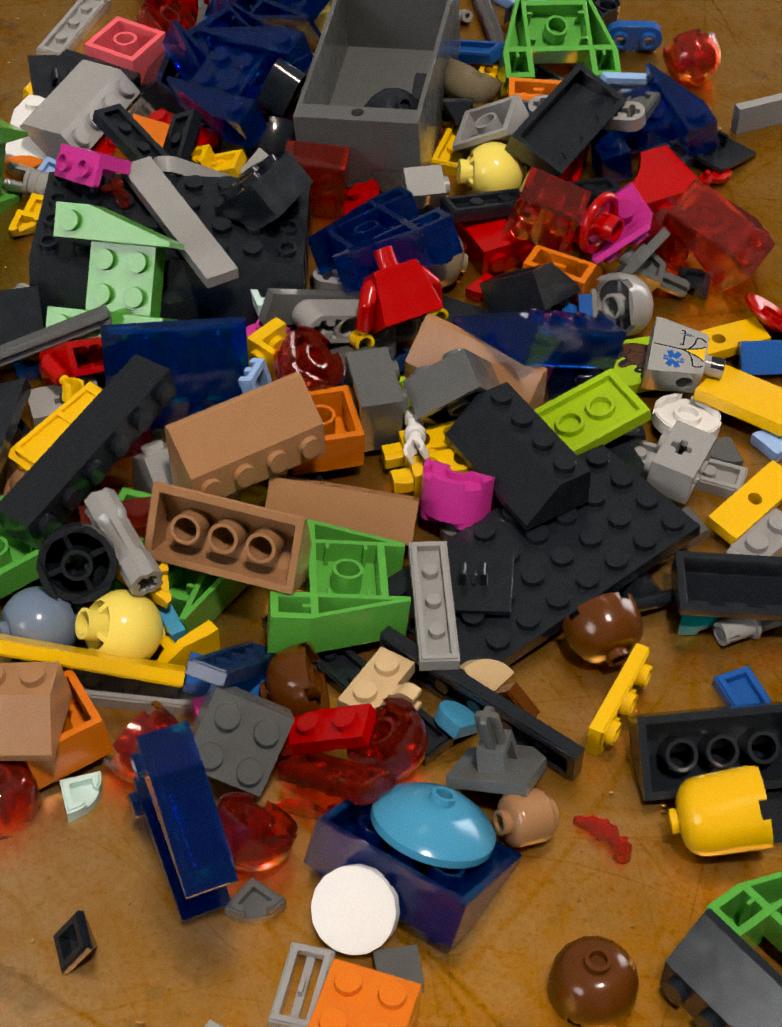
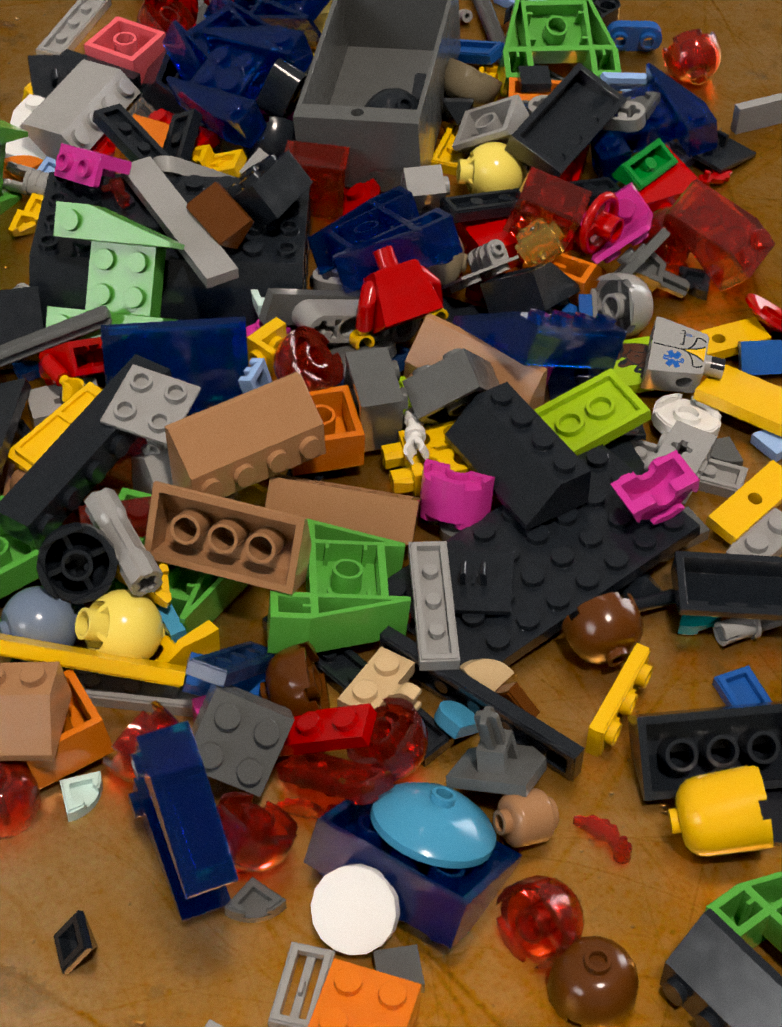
none -> light grey hinge [100,364,201,454]
none -> reddish brown slope [186,182,254,249]
none -> light grey hinge [441,239,519,293]
none -> clear red cylinder [496,875,585,970]
none -> clear yellow head [514,218,566,267]
none -> black tile [517,66,552,93]
none -> green slope [611,138,678,192]
none -> dark pink cylinder [611,450,700,525]

